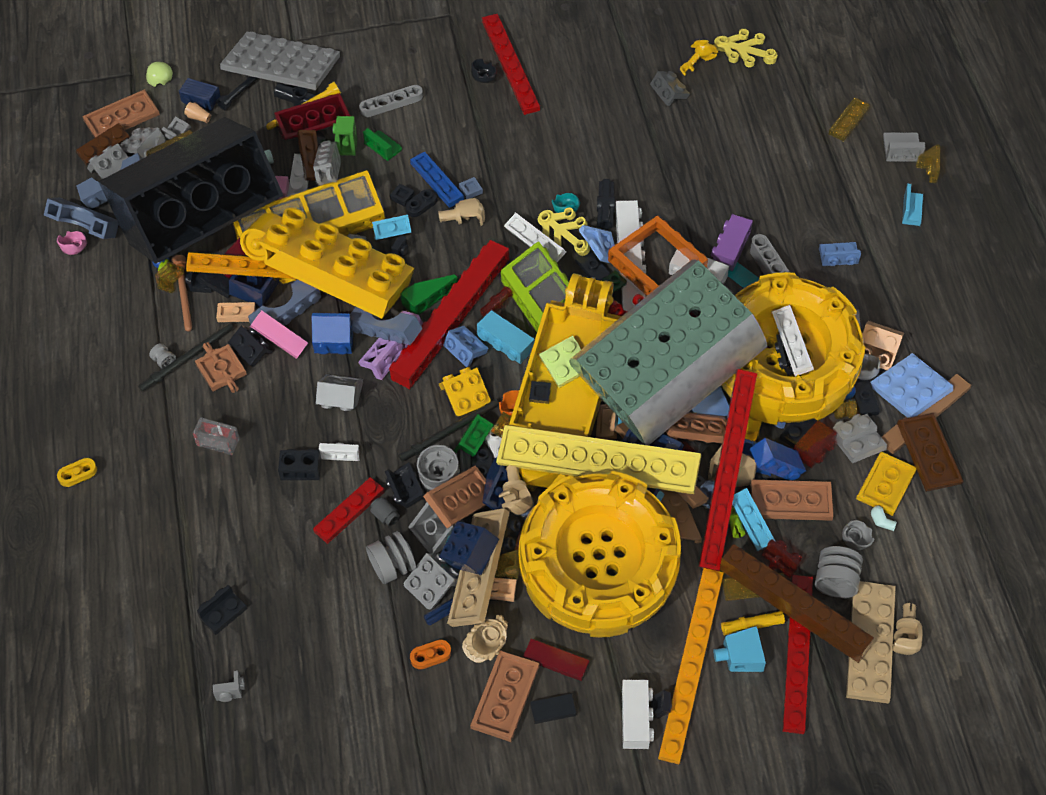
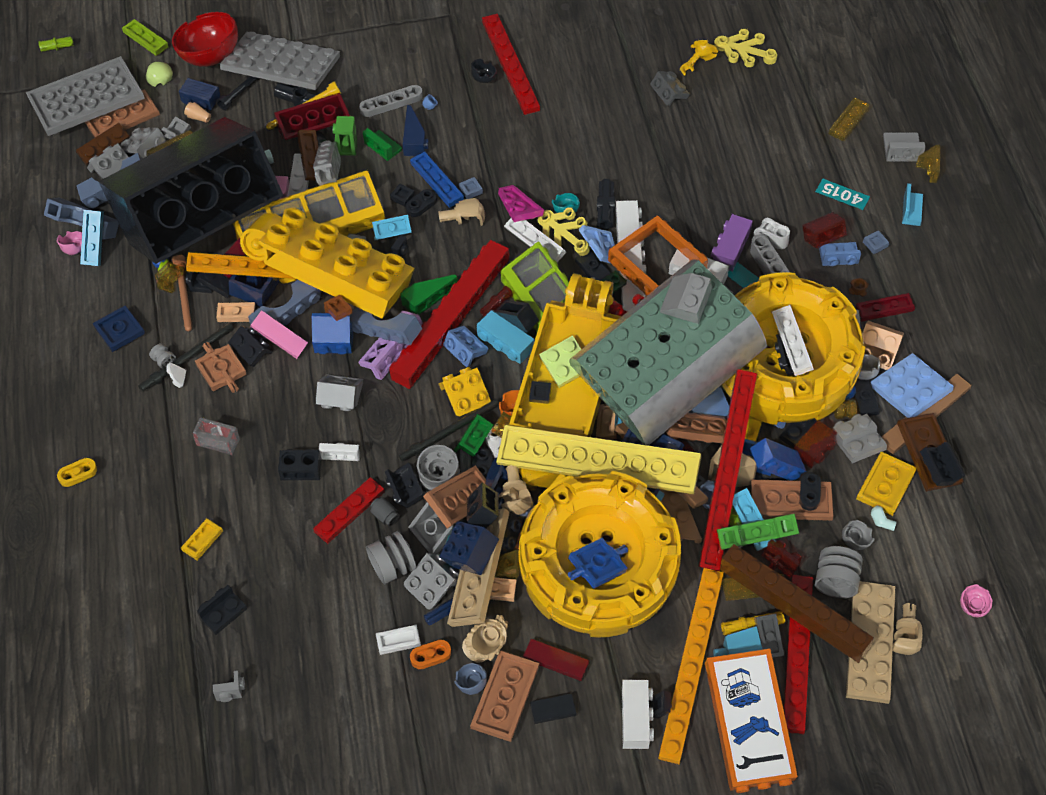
none -> light grey plate [26,56,145,136]
none -> lime axle [39,37,73,52]
none -> medium azure plate [80,210,104,266]
none -> dark blue plate [93,306,145,352]
none -> lime plate [122,19,169,56]
none -> white tile [167,362,186,388]
none -> red piece [172,12,238,67]
none -> yellow plate [181,518,223,561]
none -> dark orange bracket [324,295,352,321]
none -> white tile [376,625,421,655]
none -> dark blue slope [403,105,429,156]
none -> medium blue hinge [423,94,438,110]
none -> sand blue hair [454,663,487,695]
none -> black brick [467,482,499,529]
none -> black brick [495,300,539,333]
none -> dark pink wing [498,185,544,222]
none -> blue plate [568,538,628,589]
none -> light grey slope [660,273,712,324]
none -> brick [705,649,798,793]
none -> bright green slope [717,514,799,550]
none -> white piece [754,218,790,249]
none -> dark grey plate [754,614,784,658]
none -> black plate [799,472,821,511]
none -> clear red brick [802,212,847,248]
none -> teal sticker [815,179,870,210]
none -> reddish brown plate [849,278,869,297]
none -> dark red tile [855,293,915,322]
none -> sand blue plate [863,231,889,254]
none -> black bracket [920,442,965,486]
none -> bright pink hair [960,584,993,618]

